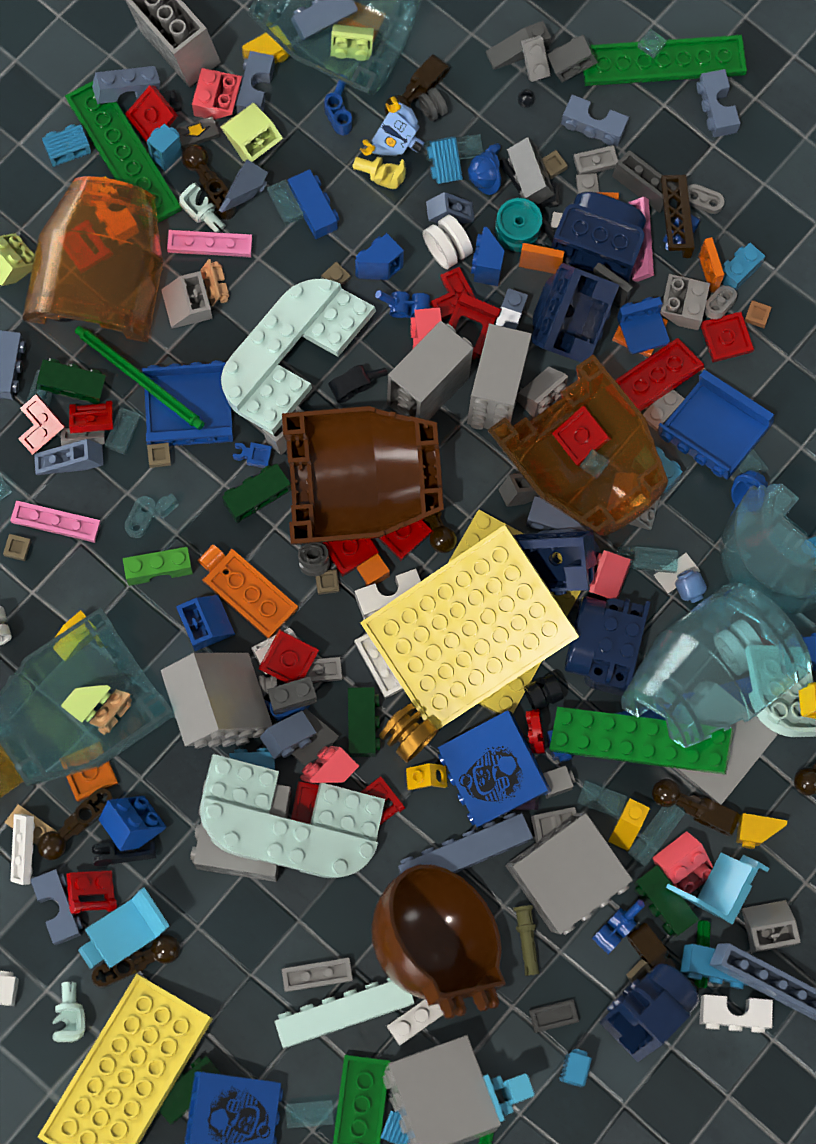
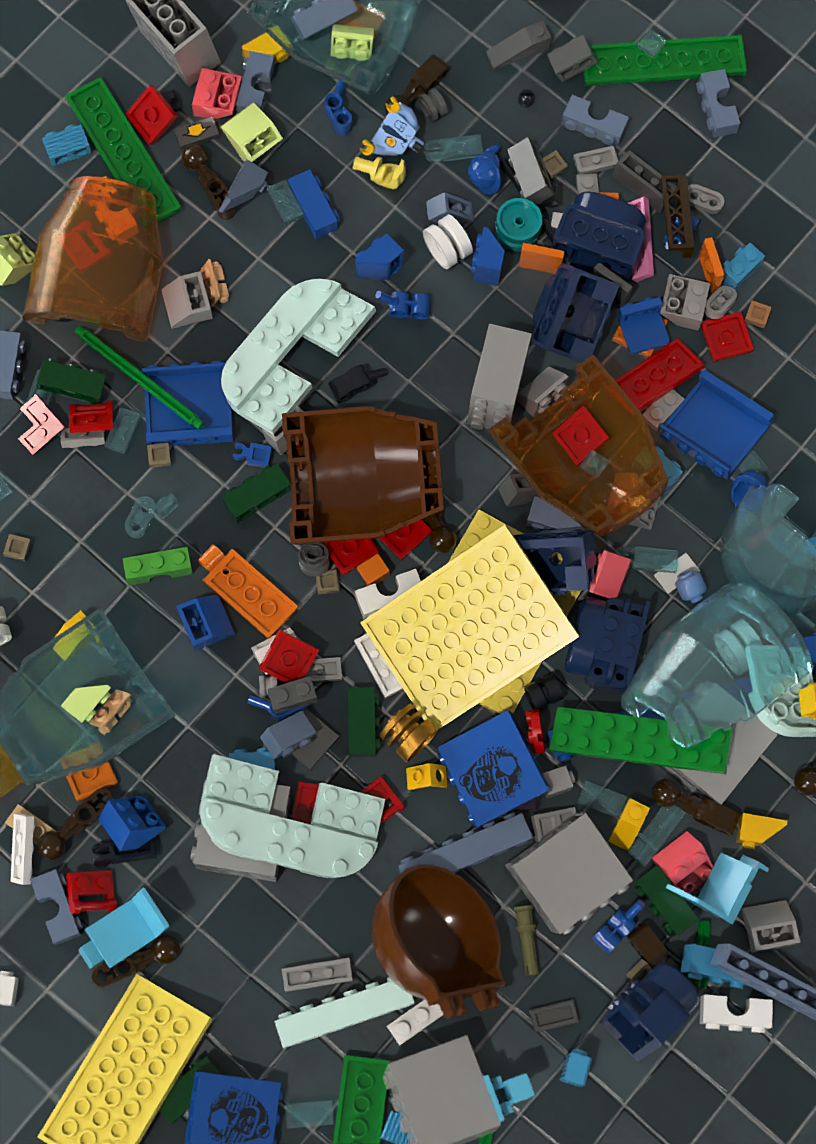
bright pink plate [10,500,101,543] -> none
sand blue slope [34,439,103,475] -> none
light aqua piece [53,982,85,1042] -> none
sand blue arch [92,66,160,104] -> none
dark azure brick [147,124,182,171] -> none
light grey brick [161,653,272,749] -> none
bright pink plate [167,230,252,257] -> none
light aqua piece [179,183,225,233] -> none
coral slope [299,746,359,783] -> none
dark tan plate [321,262,351,287] -> none
light grey brick [387,321,473,420] -> none
coral slope [410,307,442,349] -> none
dark azure brick [427,136,463,184] -> none
red plate [431,267,476,321] -> none
red window [448,293,501,360] -> none
sand blue slope [495,288,528,330] -> none
light grey plate [521,35,550,82] -> none

